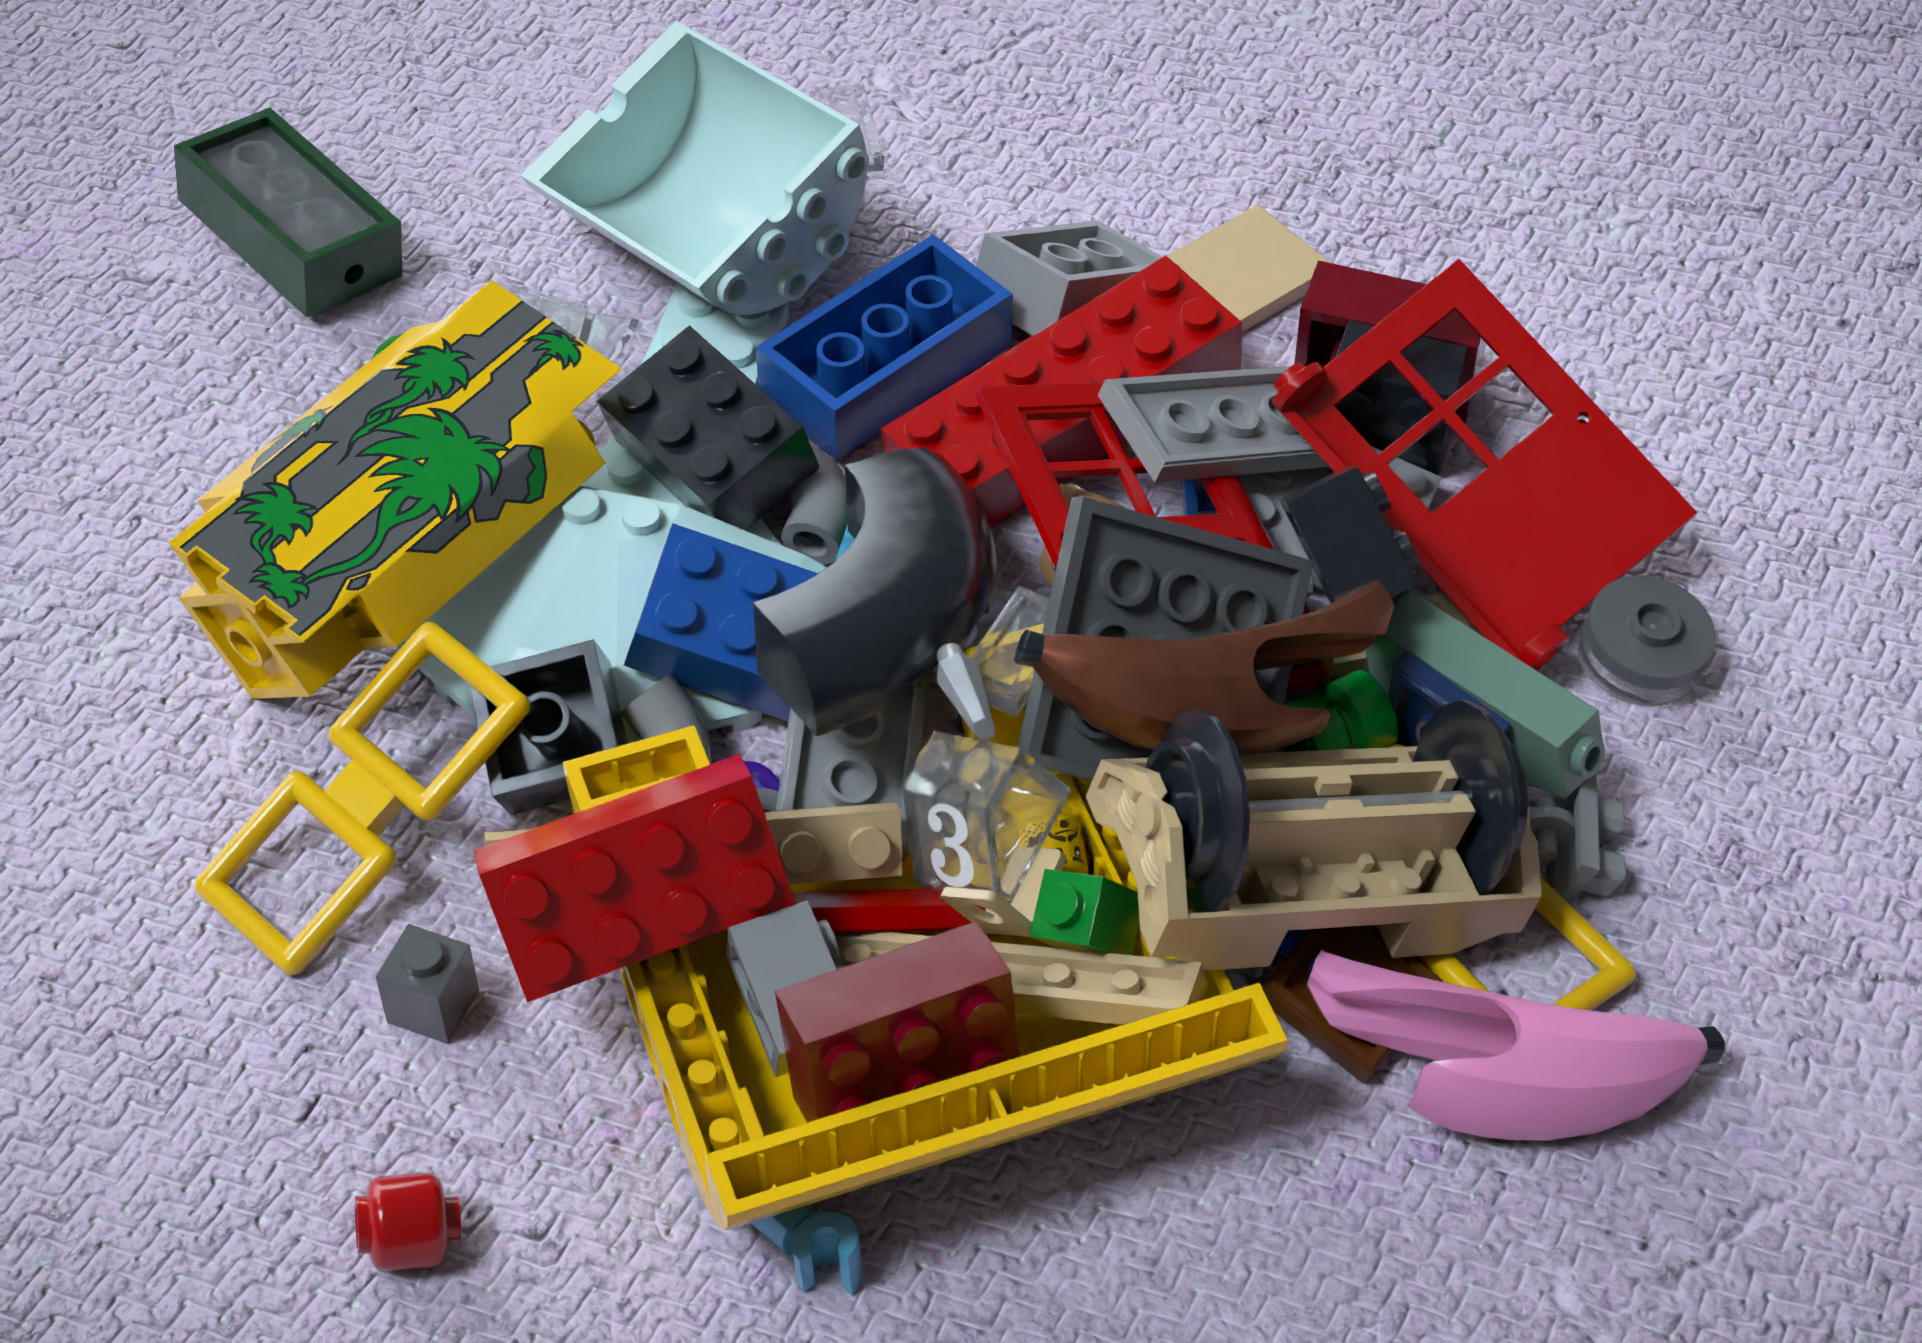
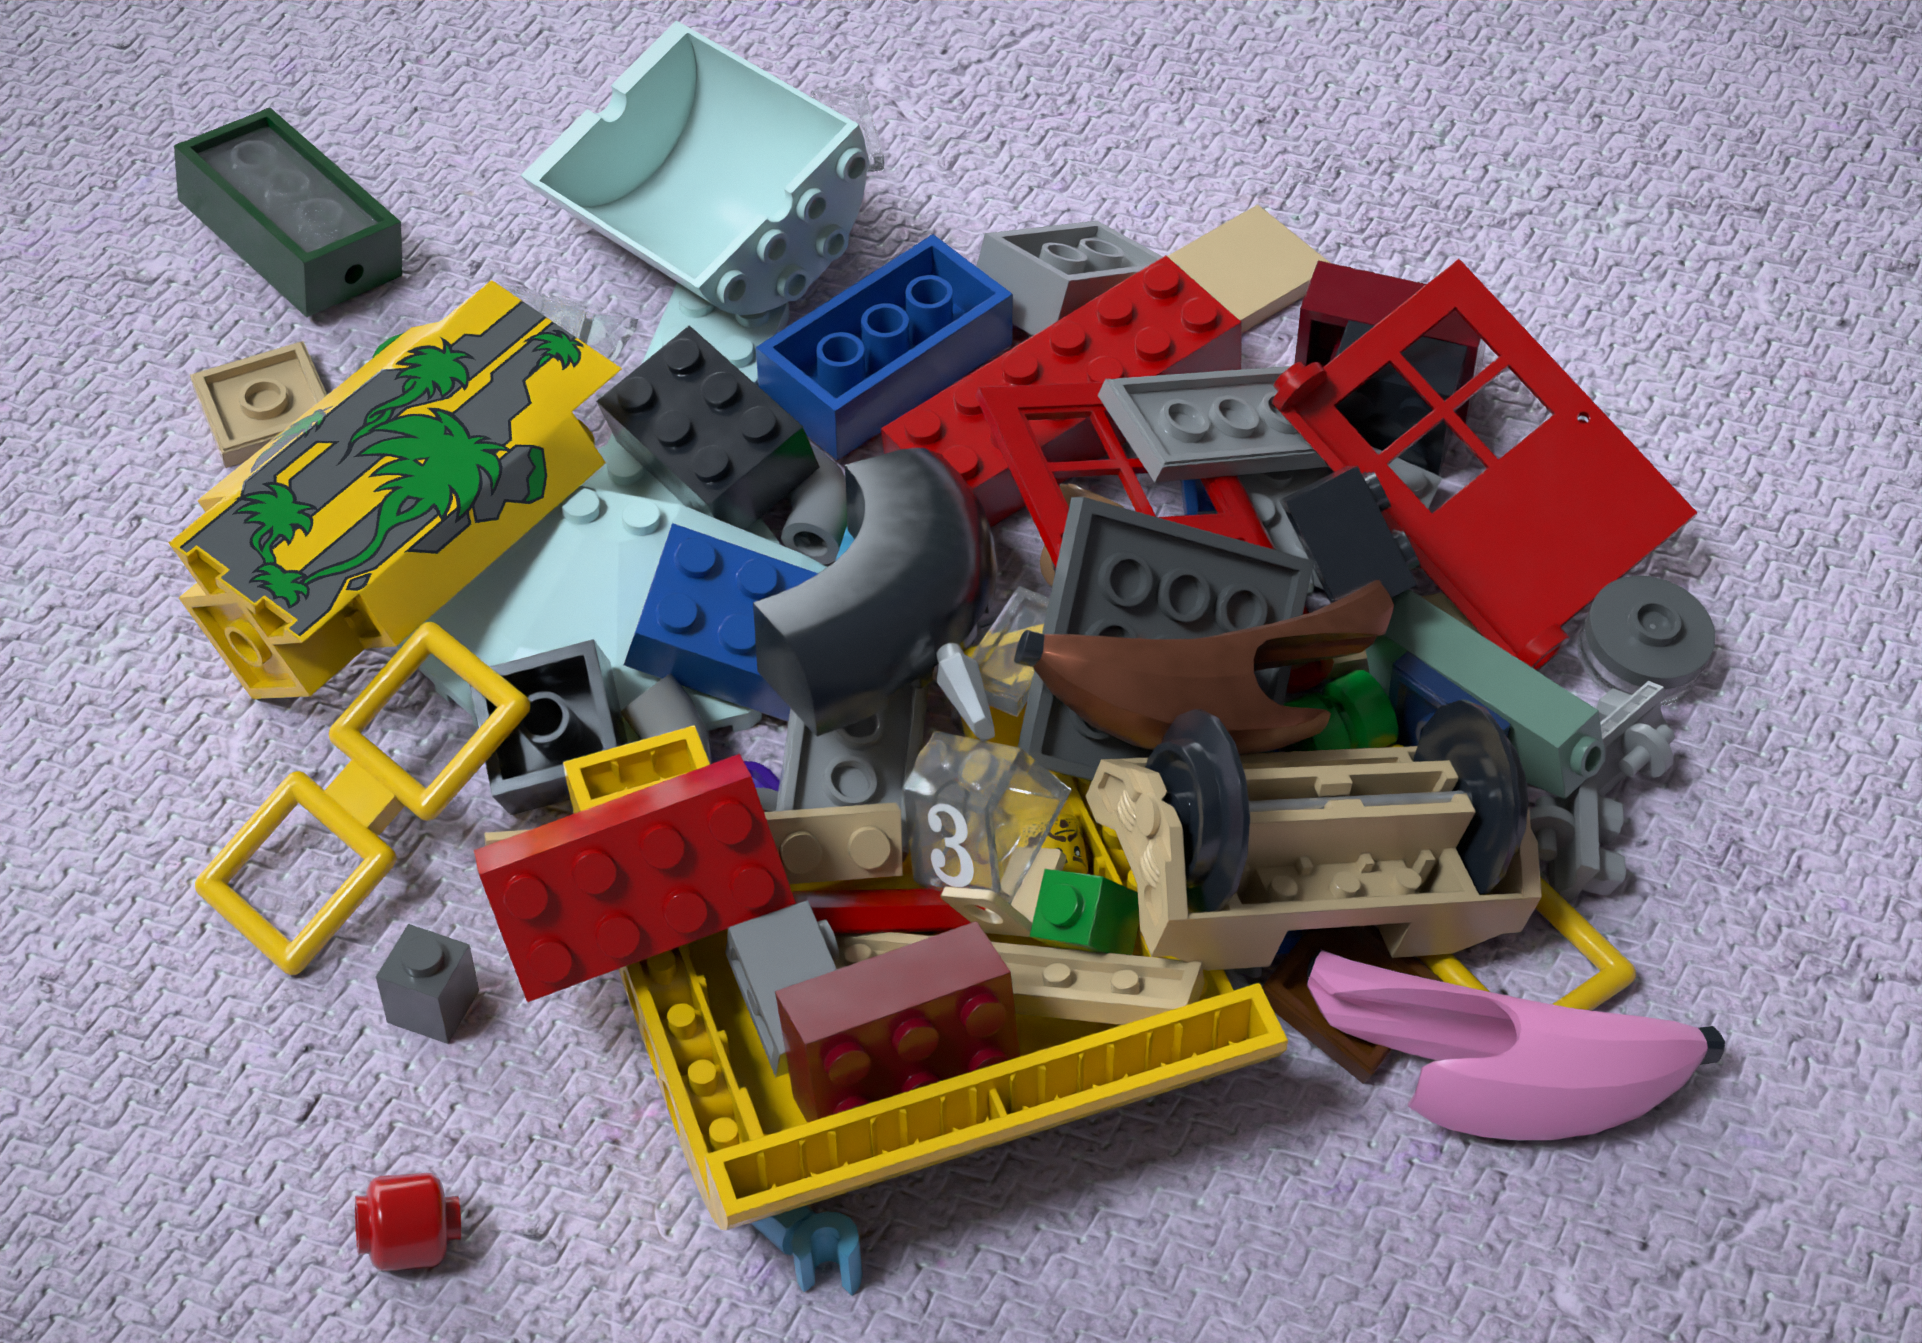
none -> tan tile [190,341,327,468]
none -> light grey hips [1596,681,1675,797]

